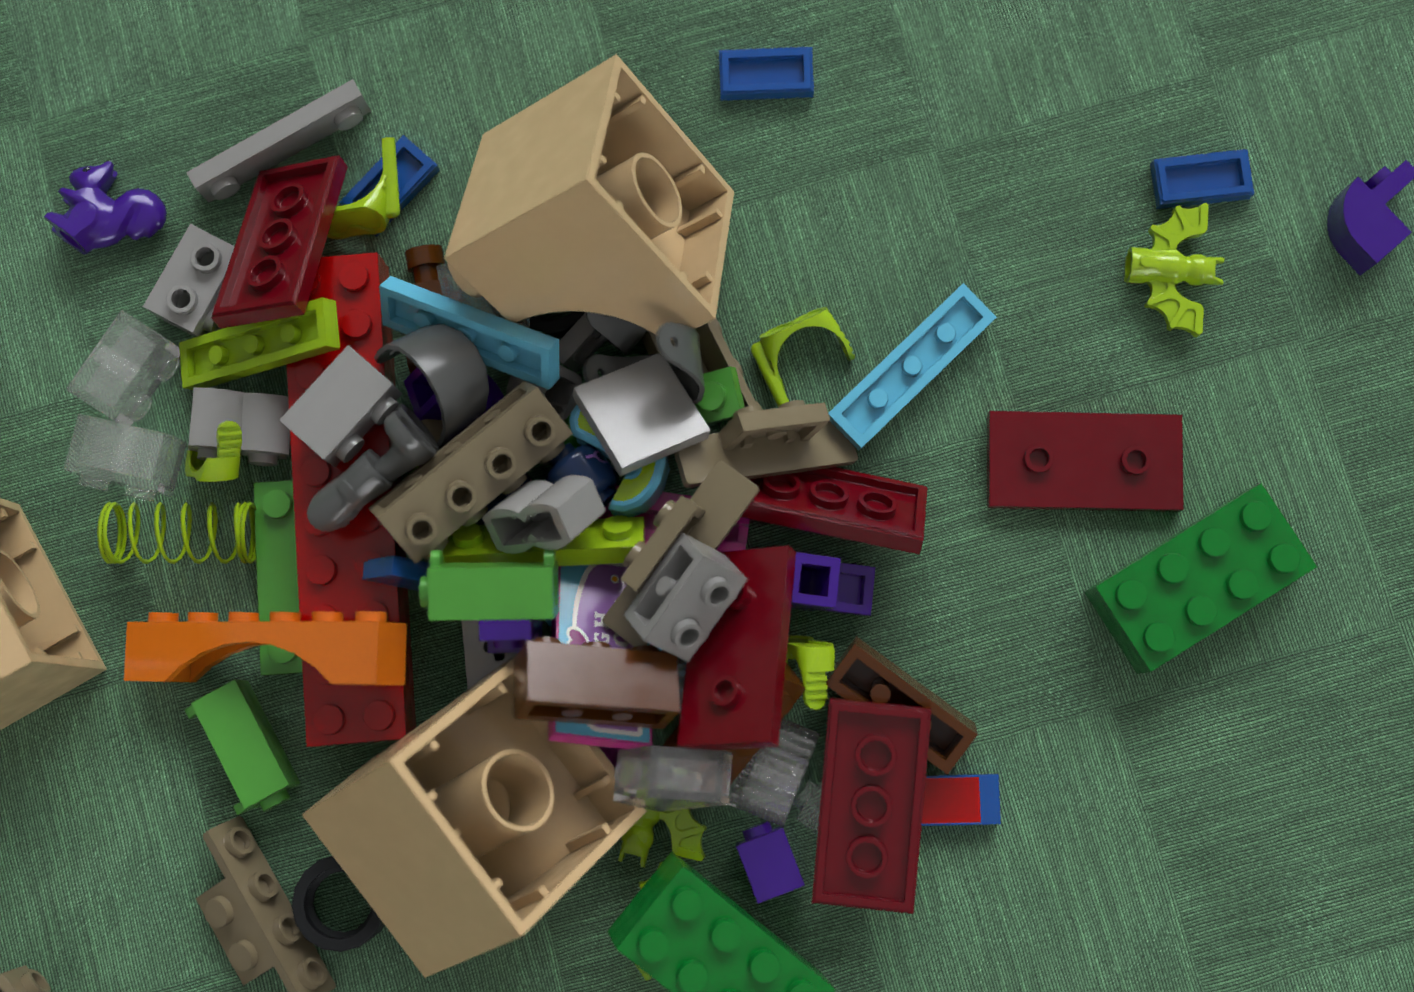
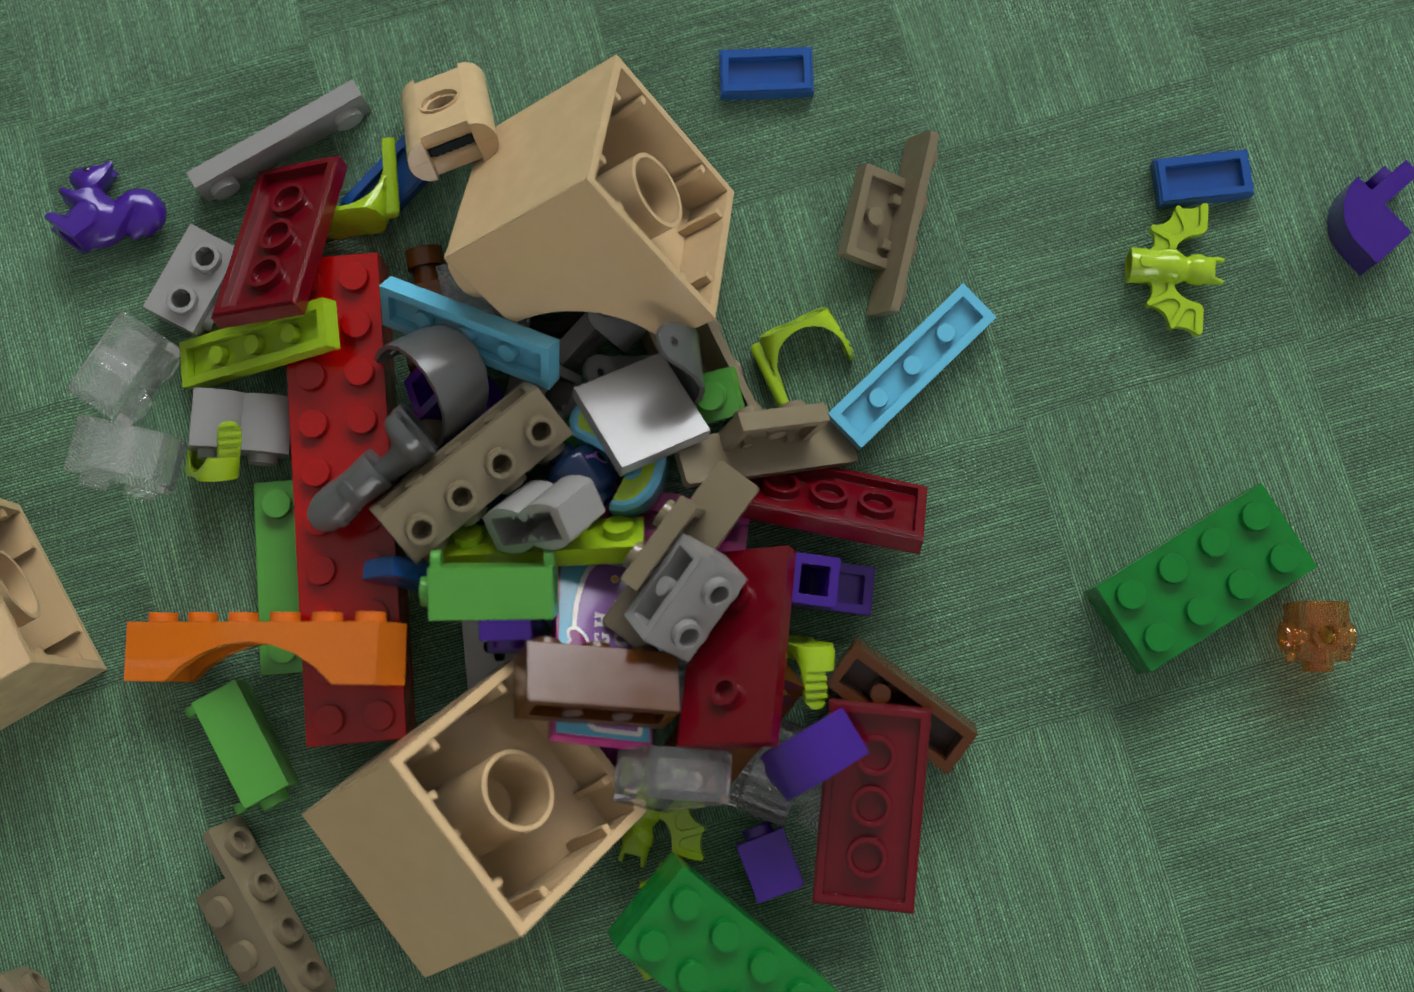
lime piece [97,502,257,564] -> none
light grey brick [280,345,402,467] -> none
black tyre [292,856,385,952] -> none
red tile [922,774,1001,826] -> none
dark red plate [987,411,1184,512] -> none
none -> tan piece [400,62,499,182]
none -> dark purple brick [760,707,870,802]
none -> dark tan bracket [837,130,939,318]
none -> clear orange brick [1277,601,1357,672]

